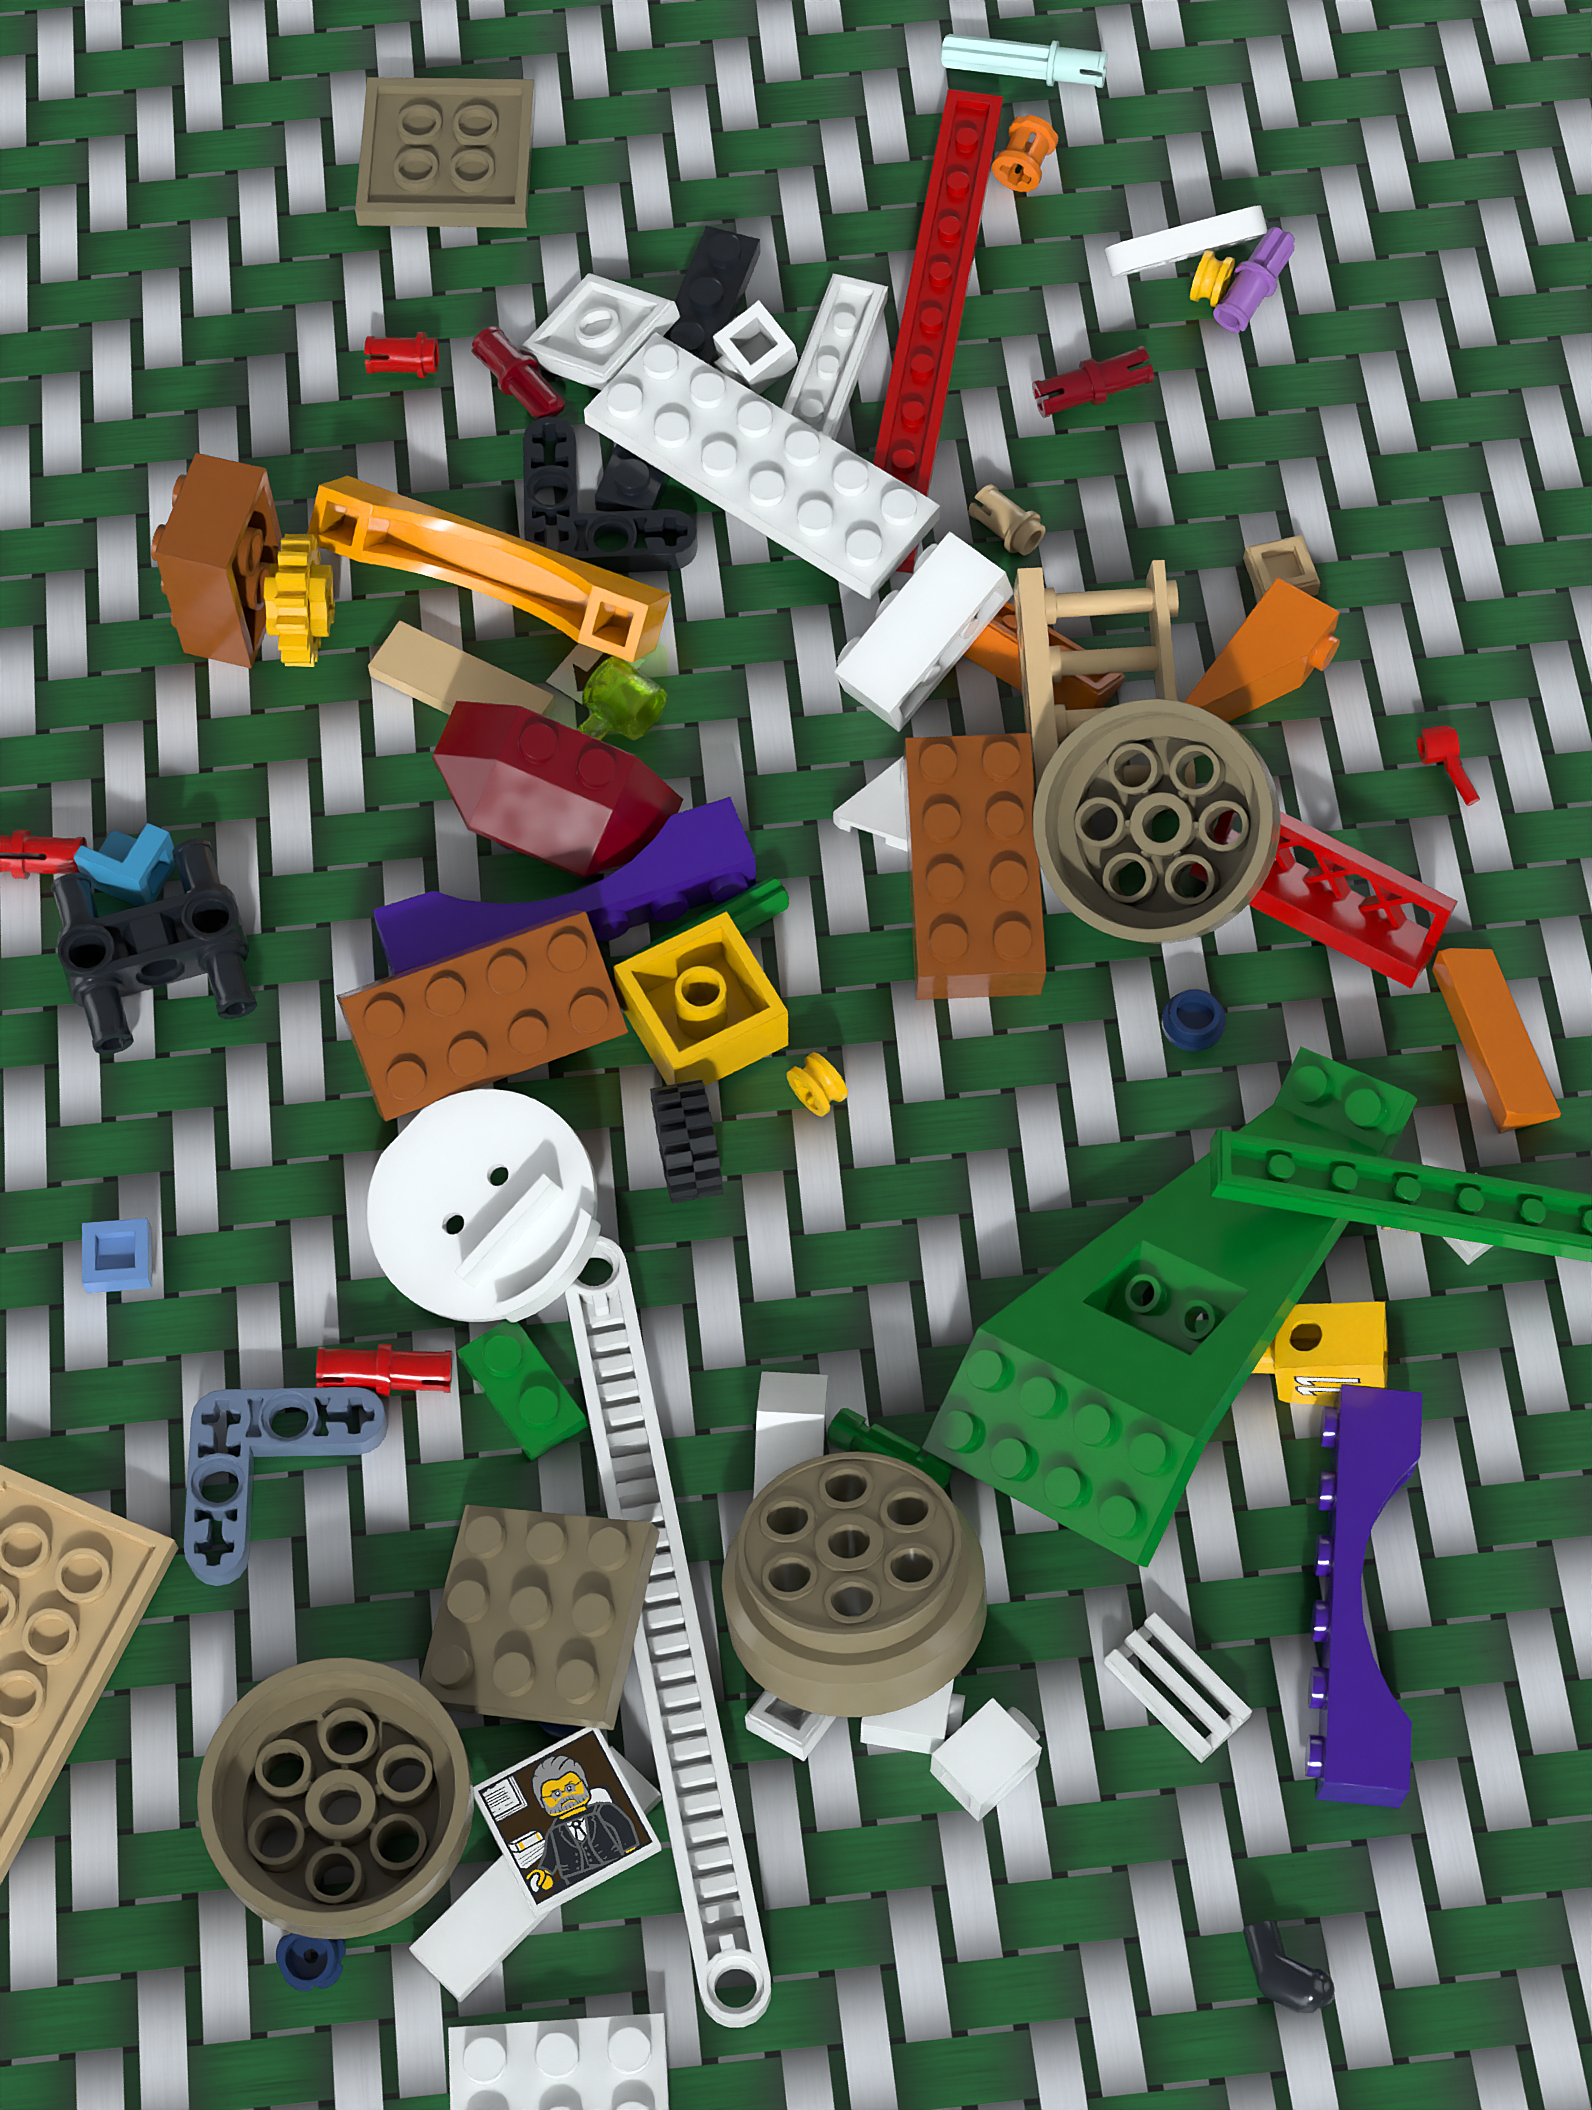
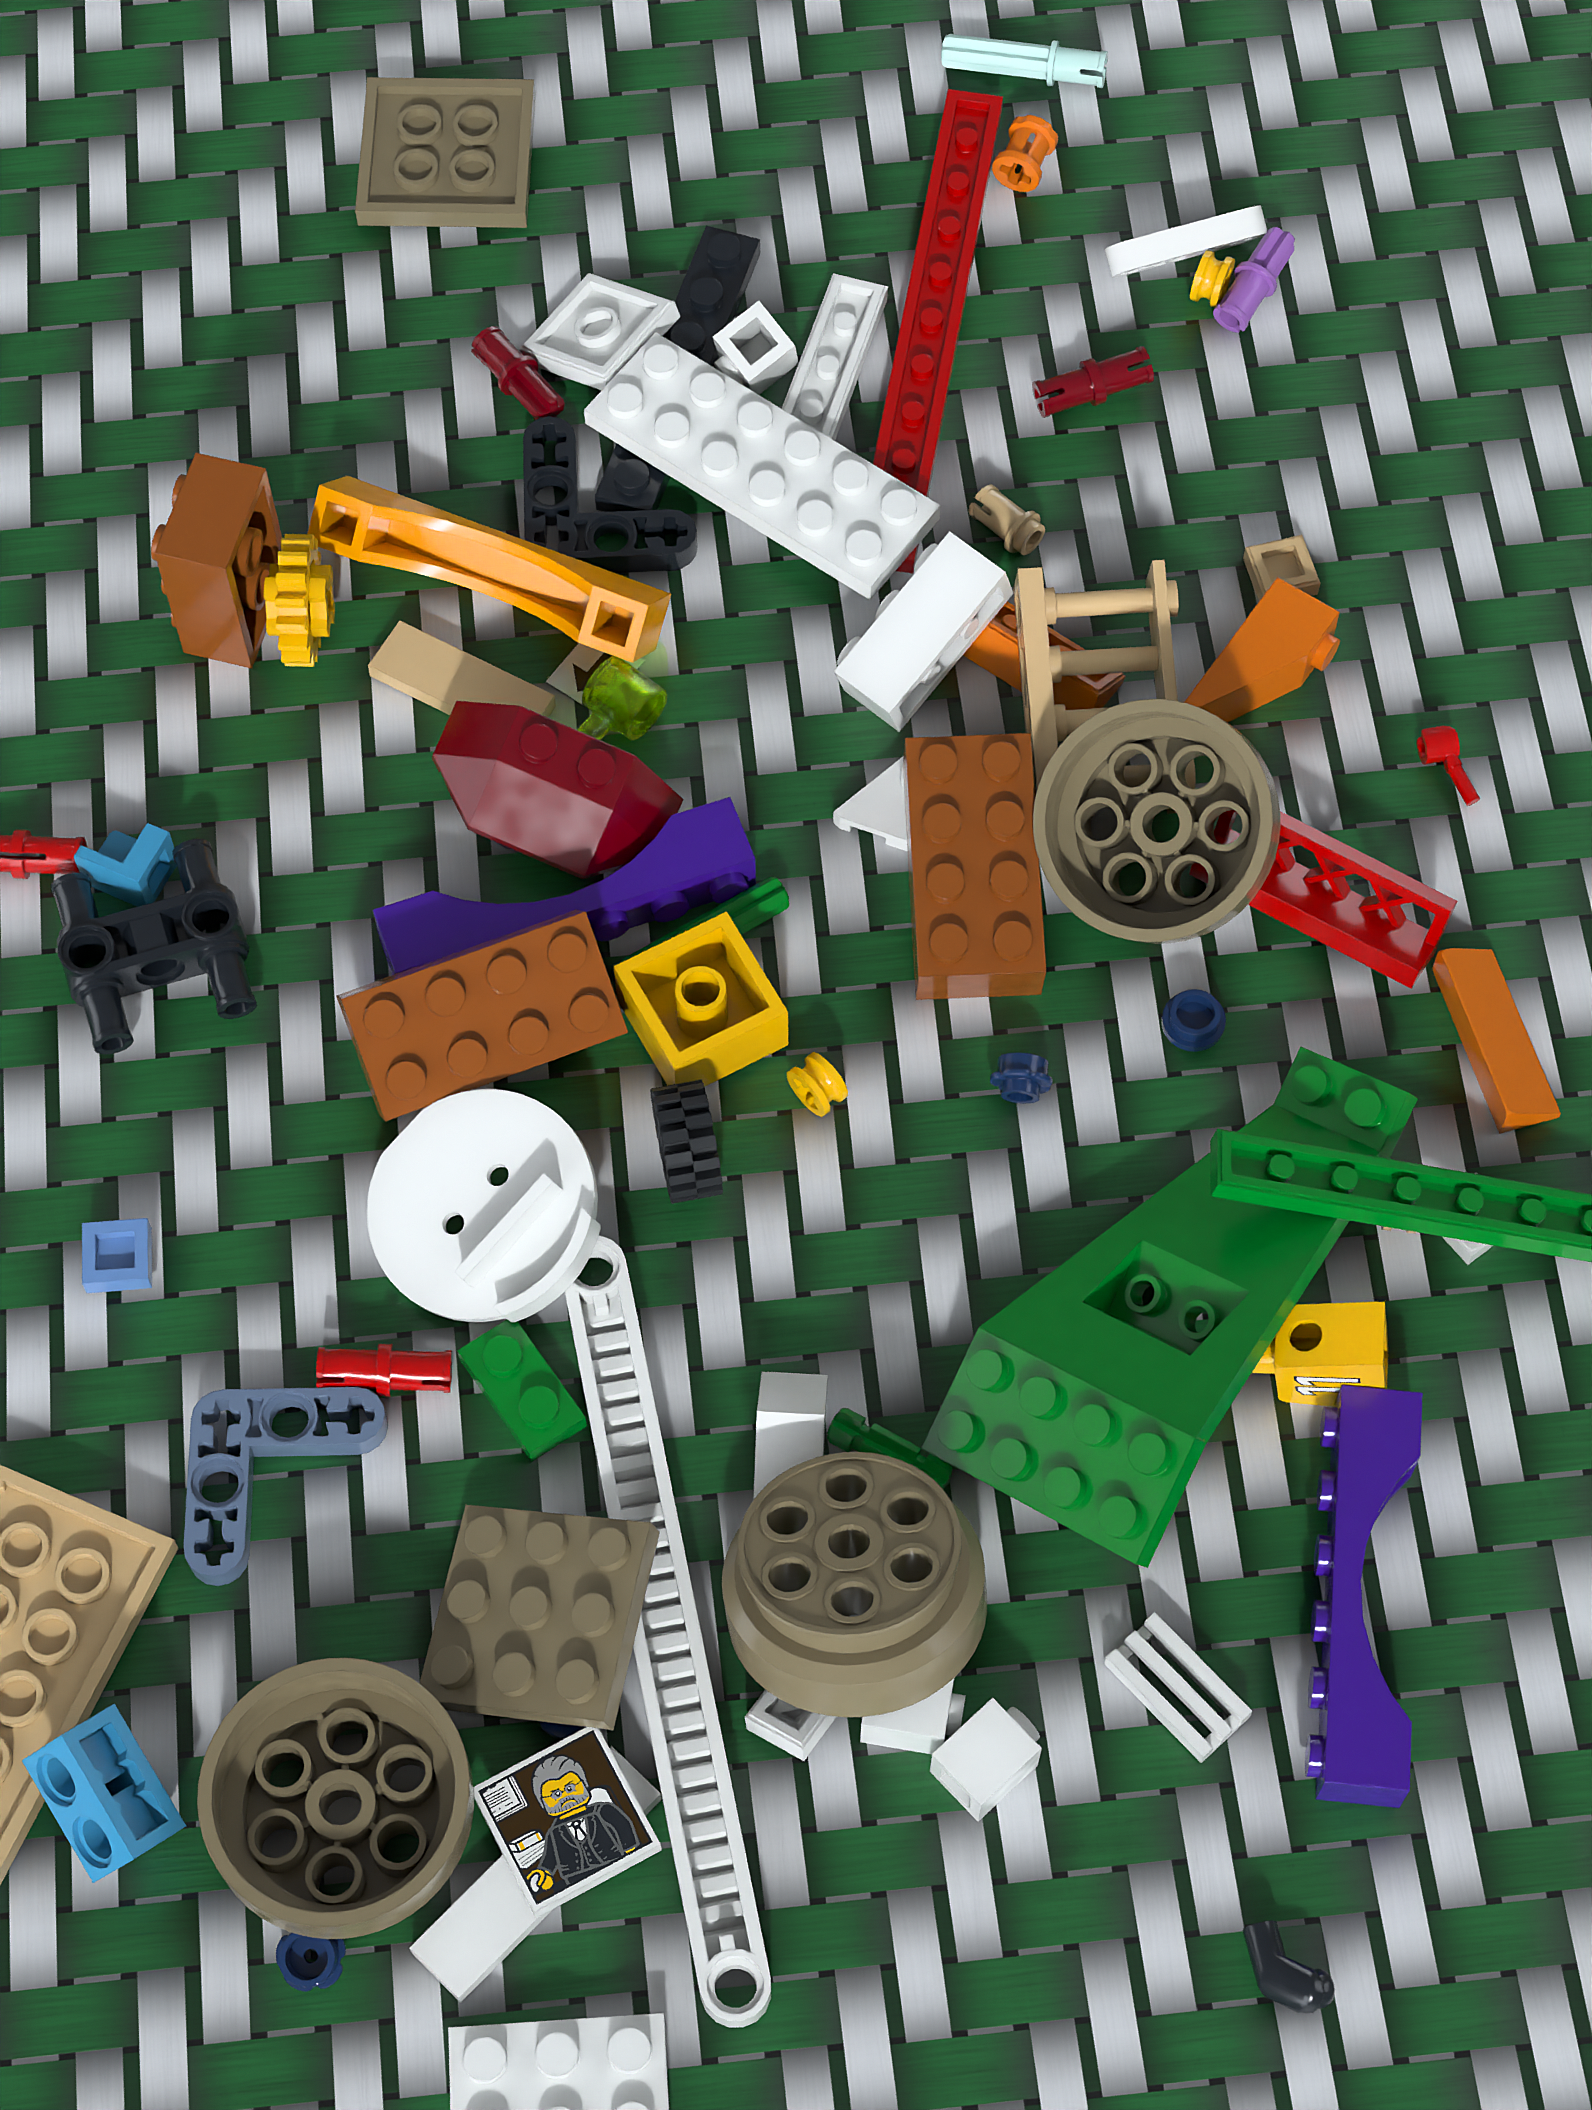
red pin [364,332,439,378] -> none
none -> dark azure brick [22,1704,186,1883]
none -> dark blue plate [990,1053,1053,1104]

